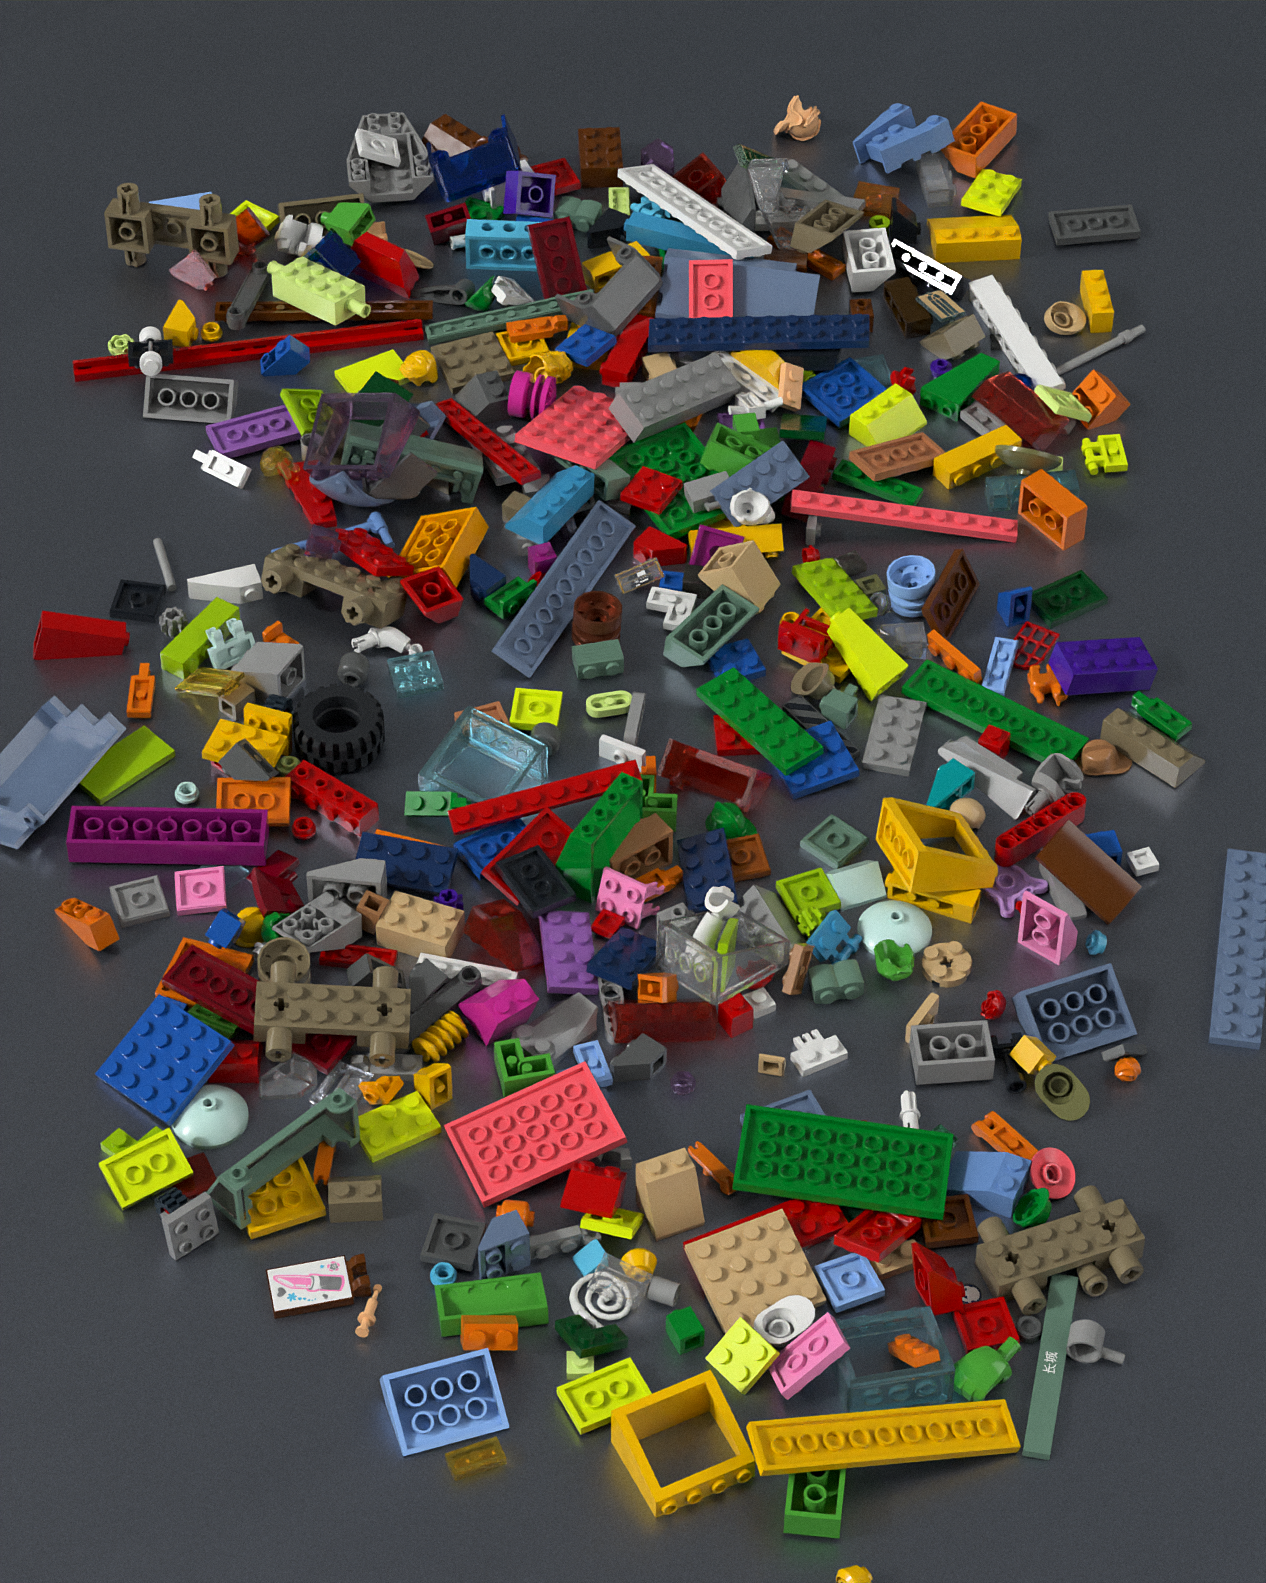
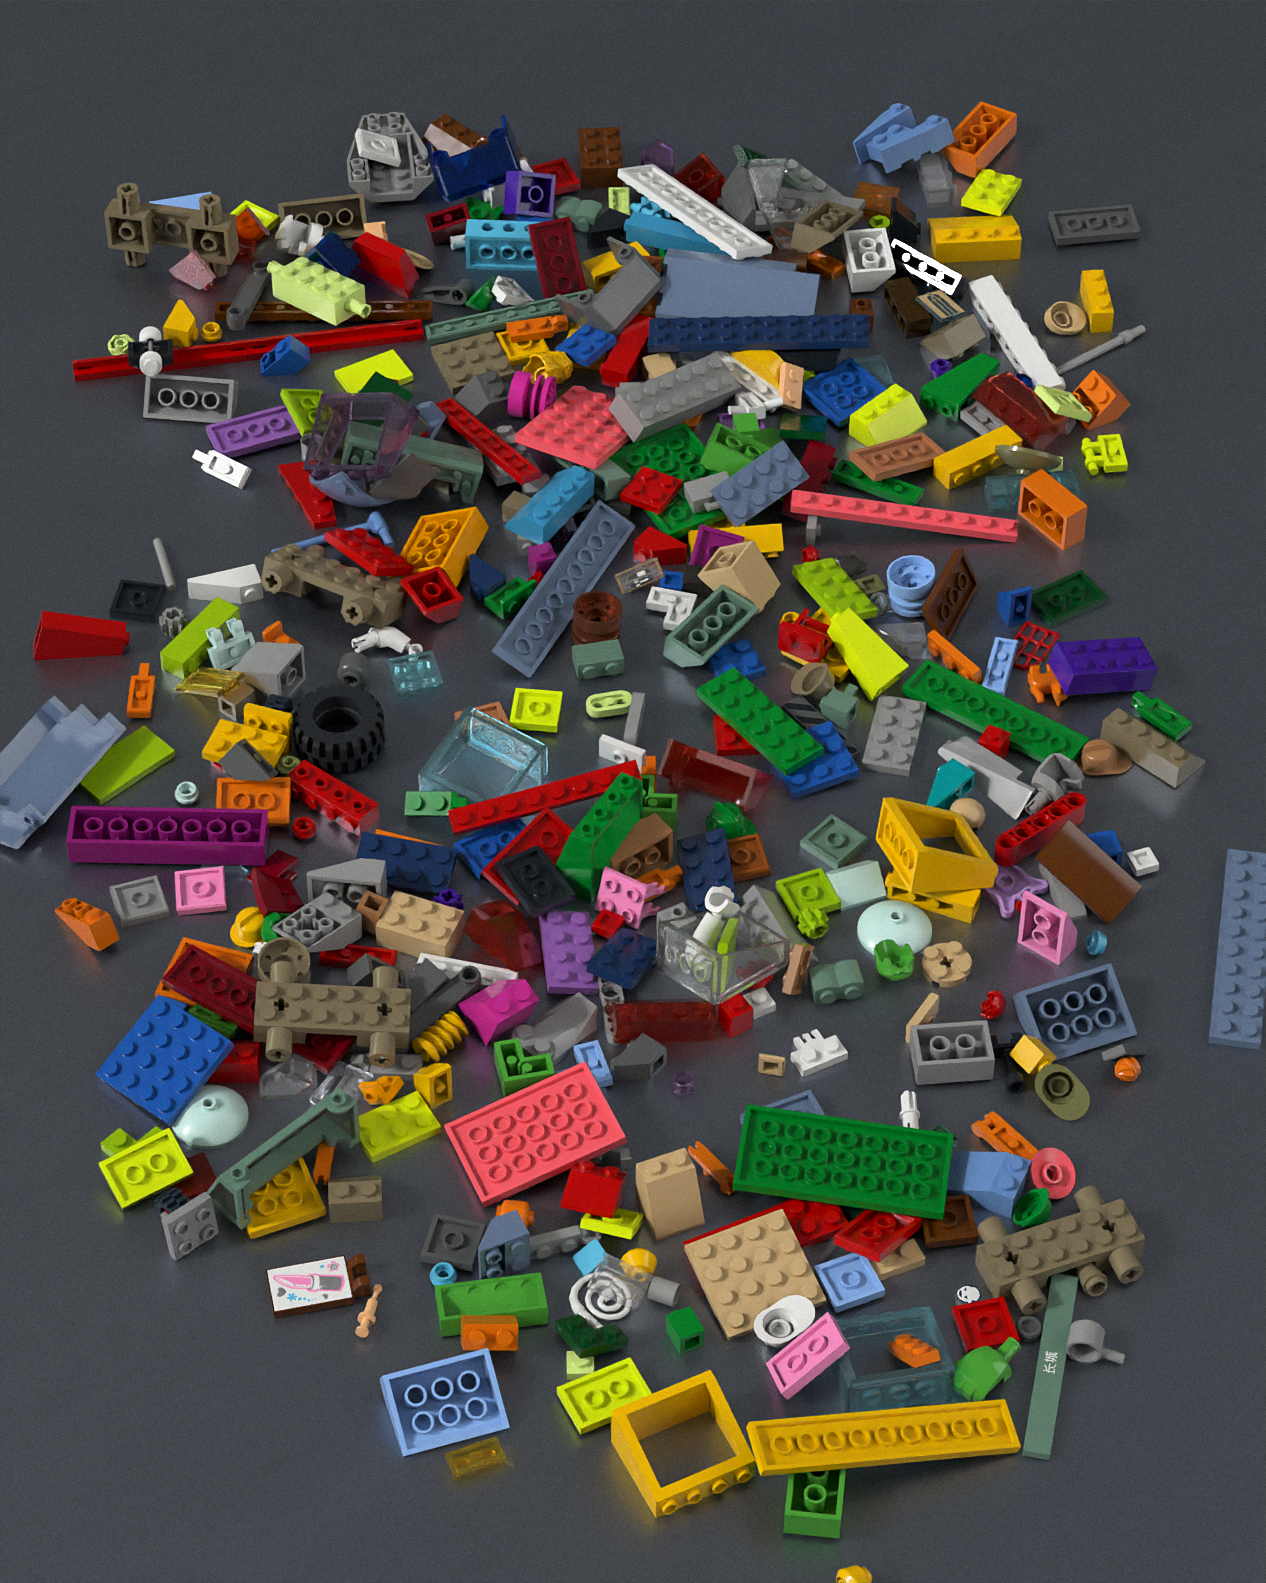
blue slope [205,908,246,949] -> none
clear yellow piece [259,445,300,480] -> none
clear purple slope [304,524,341,559] -> none
bright green torso [321,202,376,246] -> none
yellow hair [399,350,439,386] -> none
dark grey head [529,722,561,758] -> none
orange slope [638,972,679,1003] -> none
coral plate [689,259,733,318] -> none
neon yellow plate [705,1317,780,1395] -> none
white piece [730,488,775,526] -> none
light nougat helmet [773,95,821,141] -> none
dark azure plate [806,910,862,964] -> none
red tile [890,367,916,395] -> none
red slope [911,1242,966,1316] -> none

